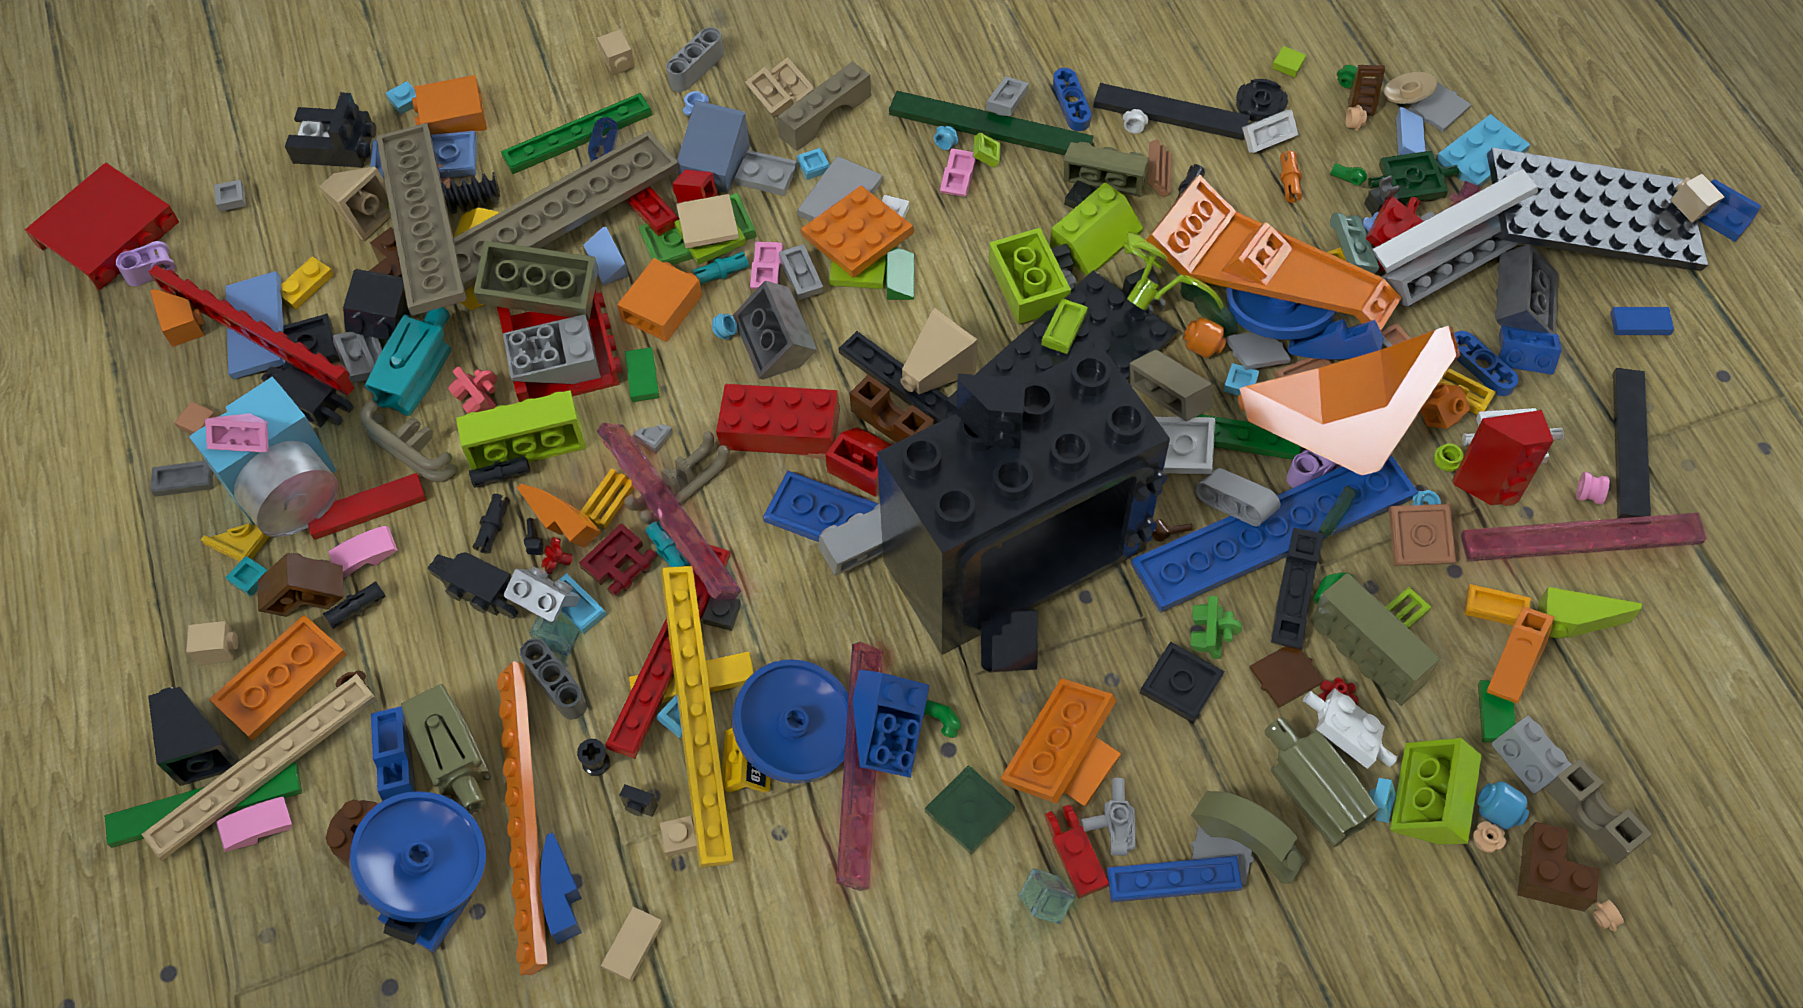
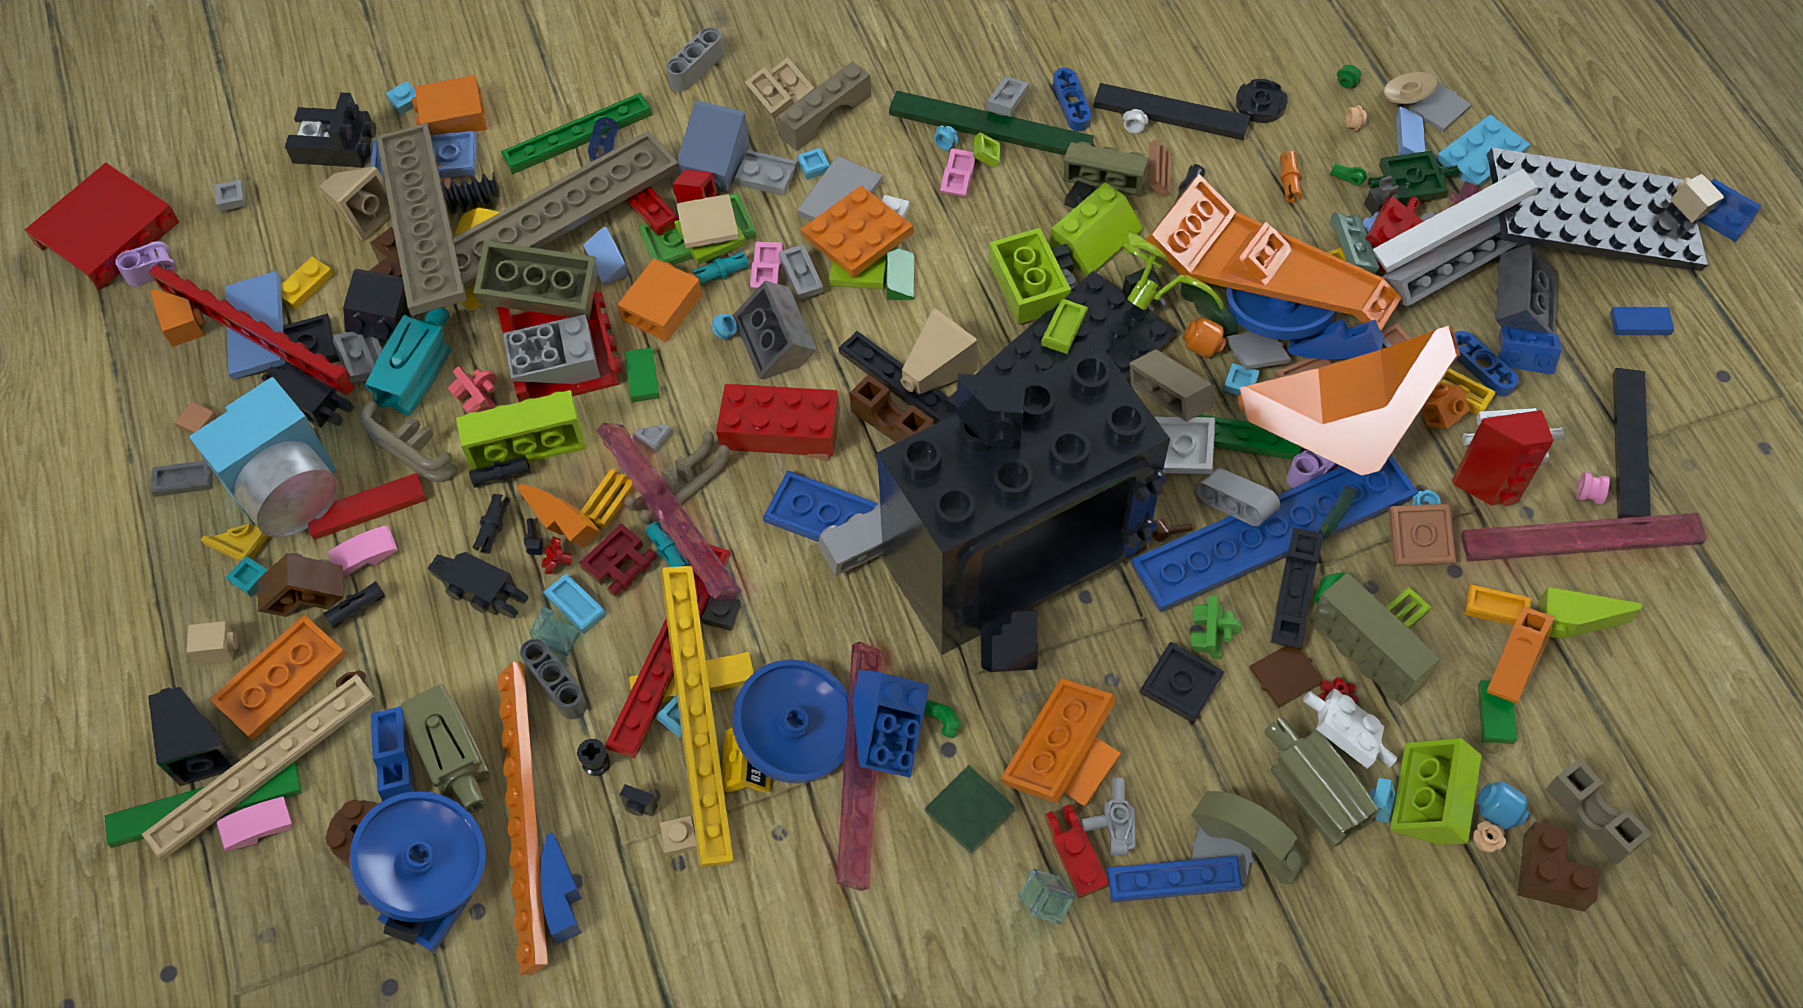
bright pink slope [205,413,269,452] -> none
light grey bracket [504,567,581,622] -> none
tan brick [597,30,635,75] -> none
tan tile [601,907,663,982] -> none
light blue plate [683,91,709,116] -> none
red slope [825,427,892,497] -> none
white plate [1242,110,1298,153] -> none
lime tile [1272,46,1306,77] -> none
reddish brown slope [1348,65,1385,116] -> none
lime plate [1433,443,1464,472] -> none
light grey bracket [1492,715,1572,793] -> none
light nougat plate [1592,899,1624,932] -> none

